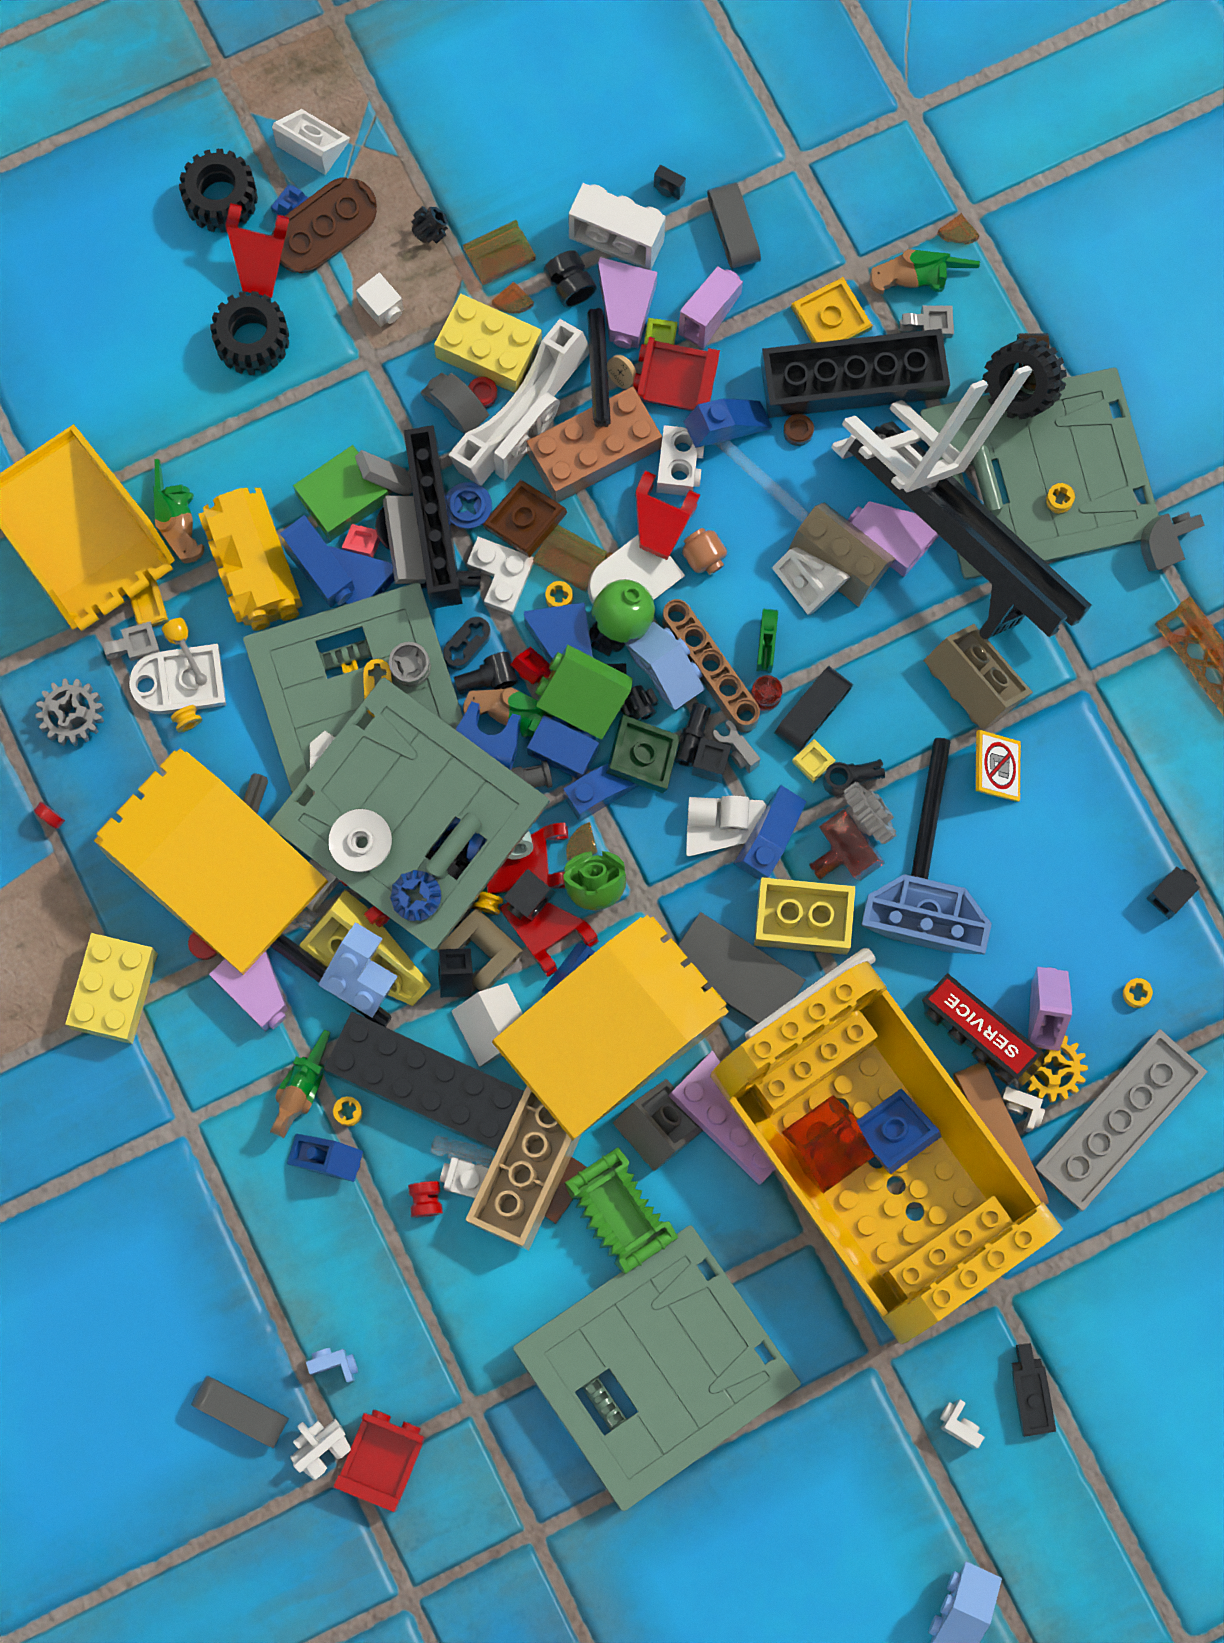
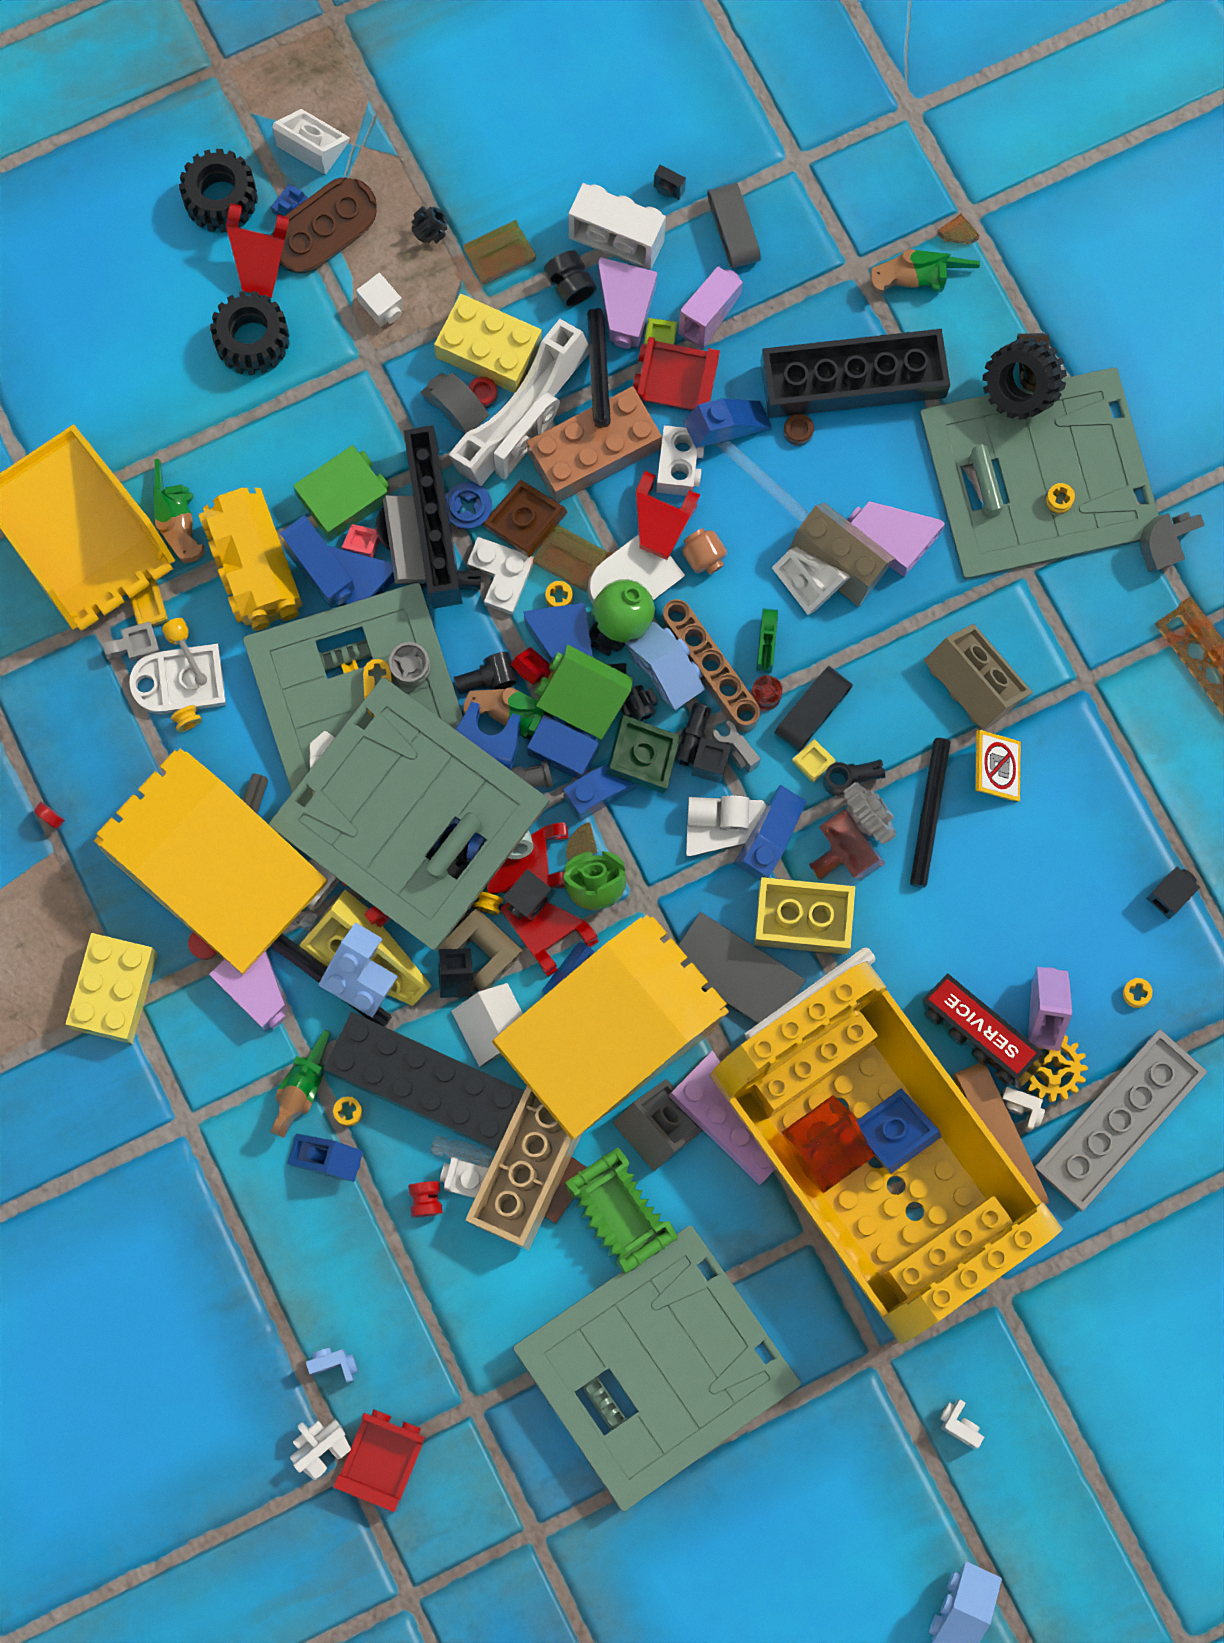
light grey gear [35,678,105,746] -> none
dark grey beam [191,1375,289,1448] -> none
white dish [329,809,392,872] -> none
light grey tile [355,450,413,496] -> none
blue gear [390,870,441,921] -> none
black beam [443,617,491,670] -> none
clear orange tile [492,282,534,313] -> none
tan piece [607,355,636,389] -> none
yellow tile [791,277,873,343] -> none
black piece [831,366,1092,639] -> none
medium blue wedge [861,874,992,955] -> none
light grey plate [900,306,954,338] -> none
black hinge [1011,1343,1056,1437] -> none

